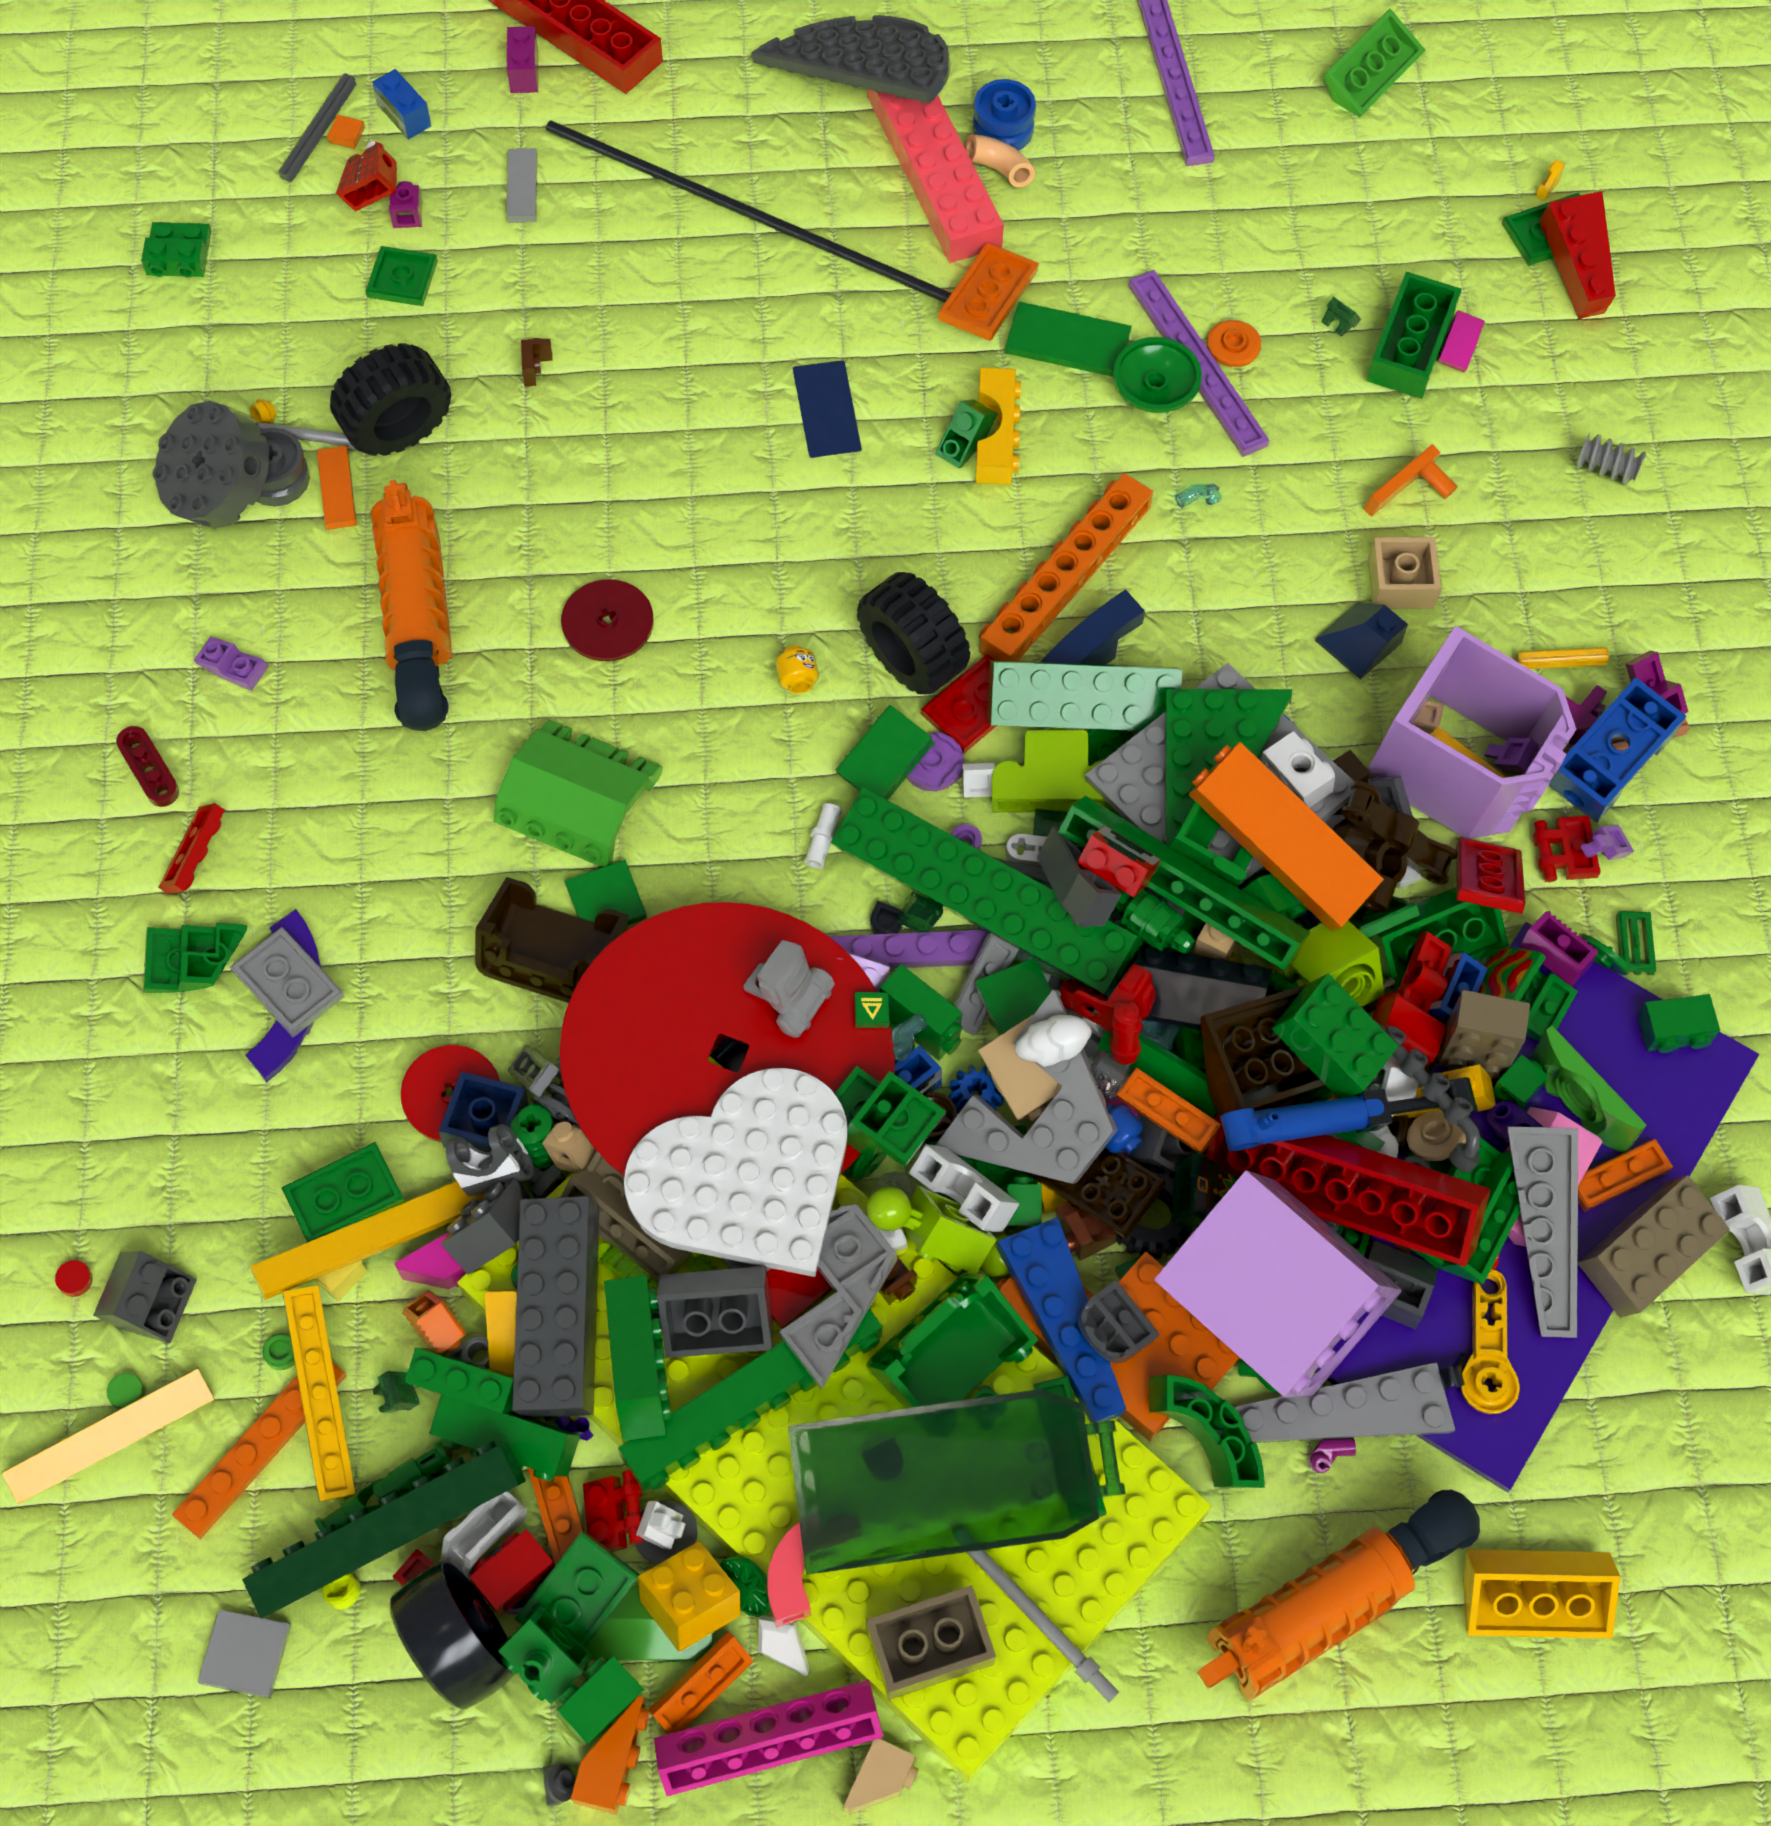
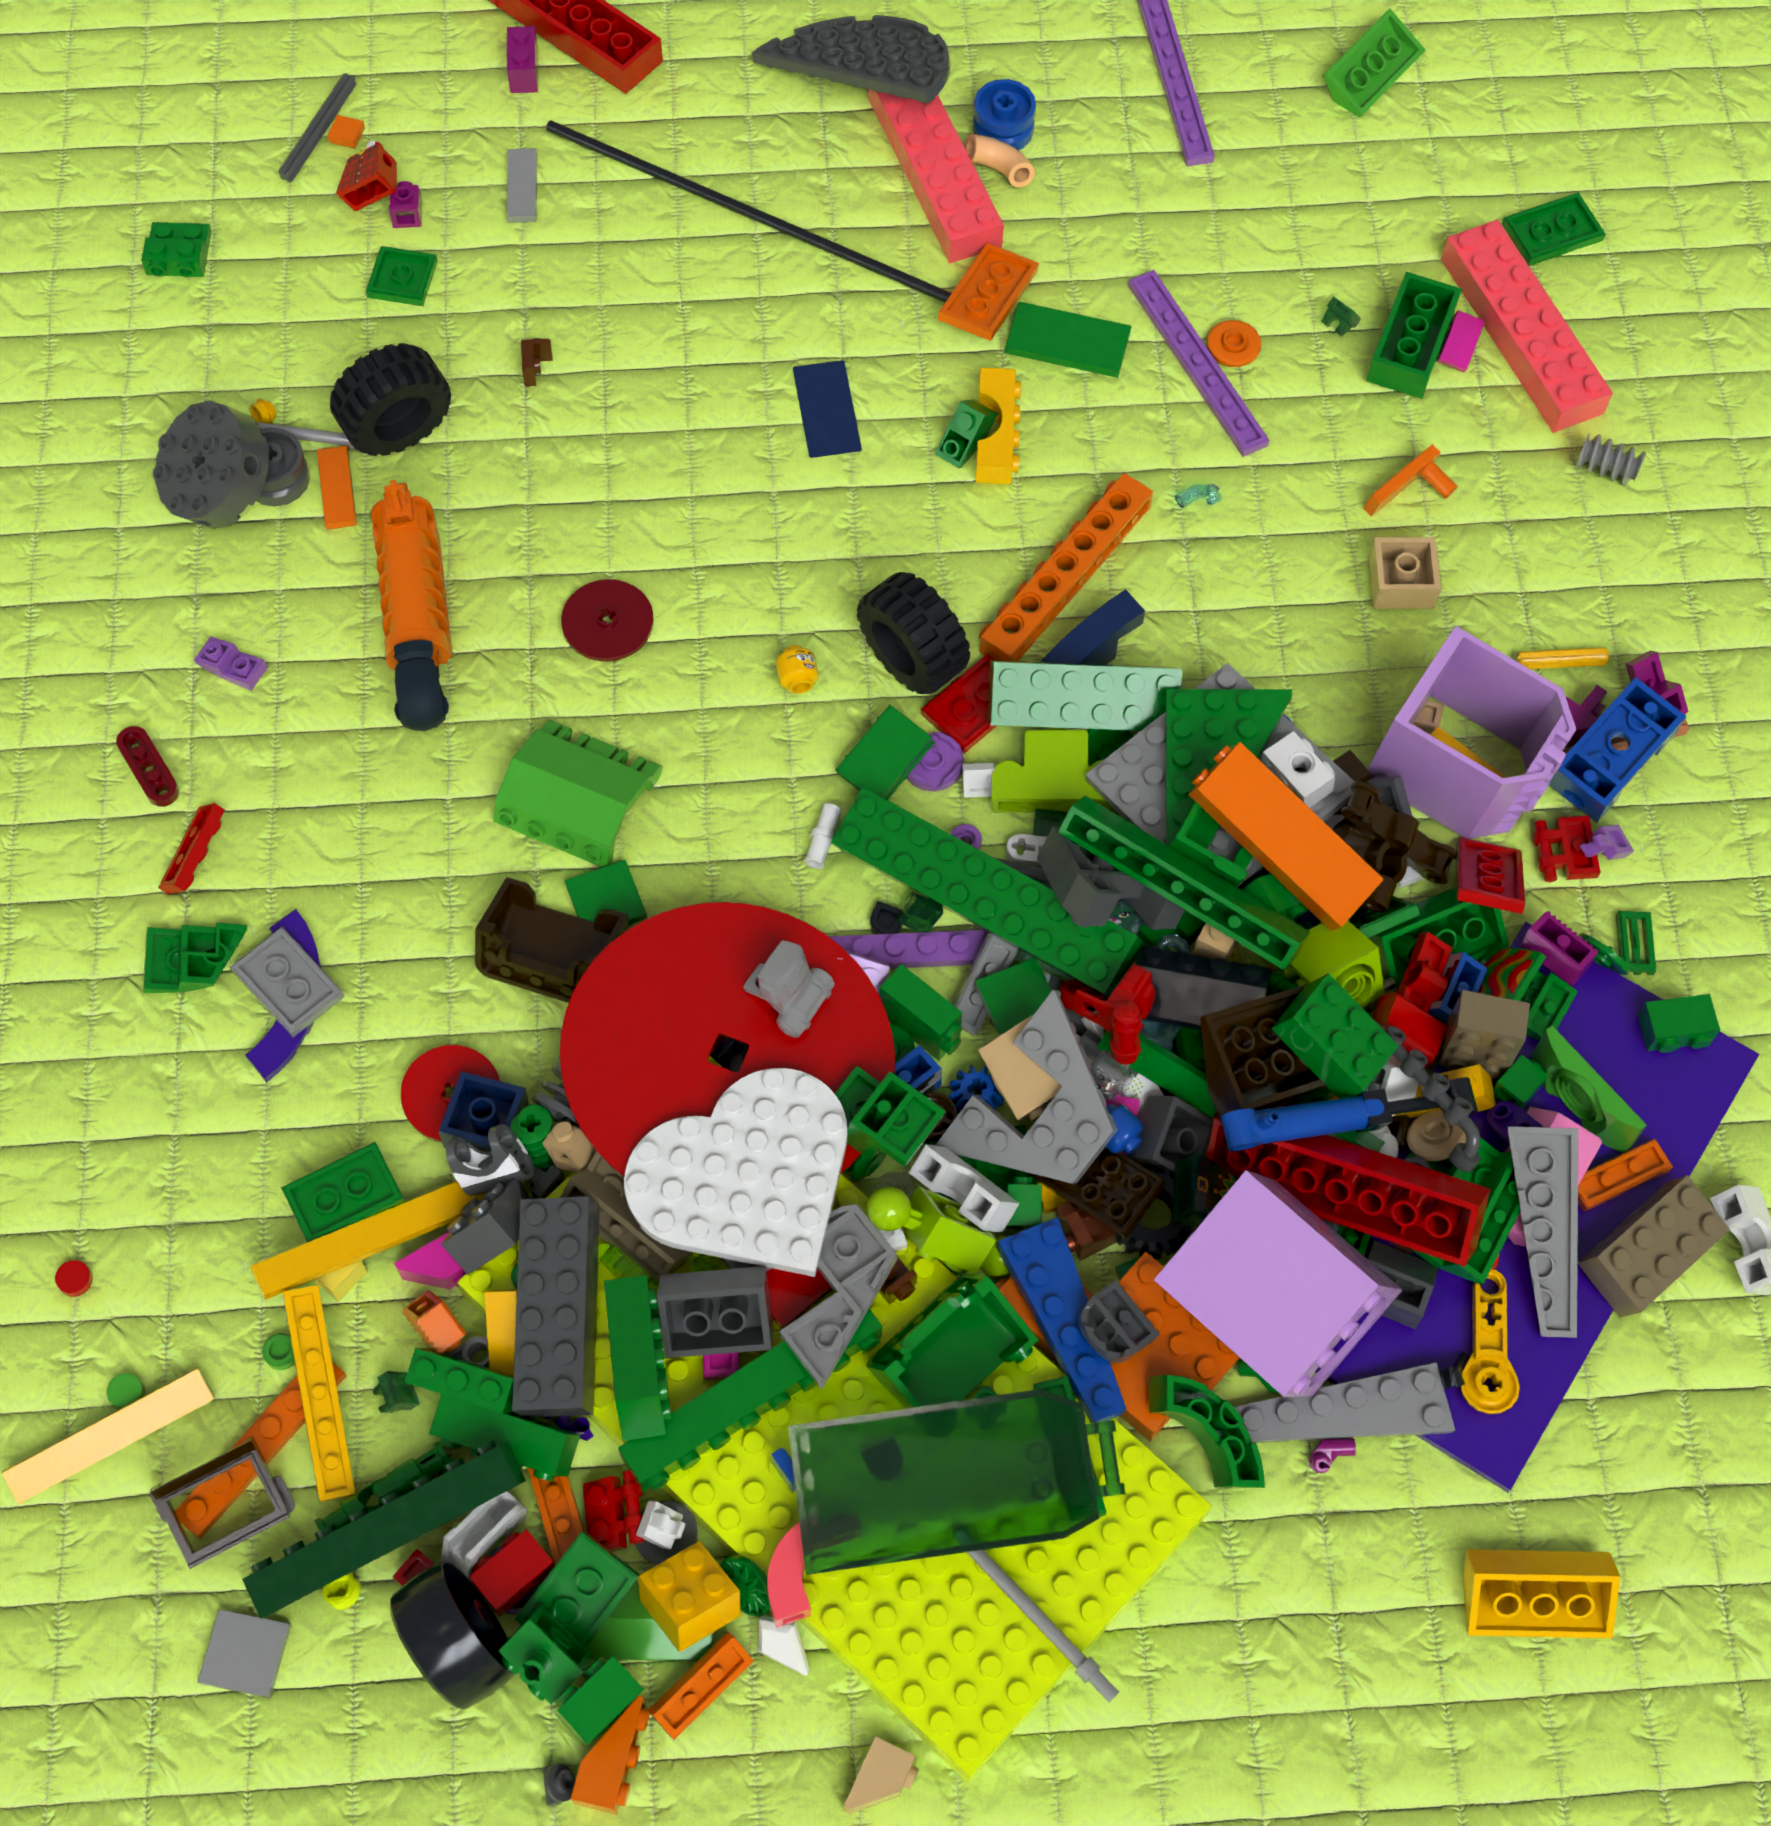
dark grey slope [93,1251,197,1343] -> none
blue brick [372,69,431,140] -> none
dark grey tile [508,1045,560,1098] -> none
dark pink brick [654,1680,883,1796] -> none
green tile [854,992,890,1028] -> none
dark tan brick [866,1585,996,1700] -> none
clear light blue arm [891,1013,927,1061] -> none
white arm [1015,1015,1092,1067] -> none
red brick [1077,825,1161,897] -> none
green dish [1113,337,1202,413] -> none
green piece [1115,889,1195,954] -> none
orange tile [1116,1068,1221,1154] -> none
orange piece [1197,1489,1480,1702] -> none
dark blue slope [1315,602,1408,680] -> none
medium lavender plate [1484,738,1538,772] -> none
yellow tile [1536,160,1565,200] -> none
red wedge [1539,191,1616,319] -> none
none -> dark brown piece [150,1436,295,1569]
none -> dark pink tile [703,1352,739,1380]
none -> blue tile [771,1447,803,1492]
none -> coral brick [1441,219,1613,433]

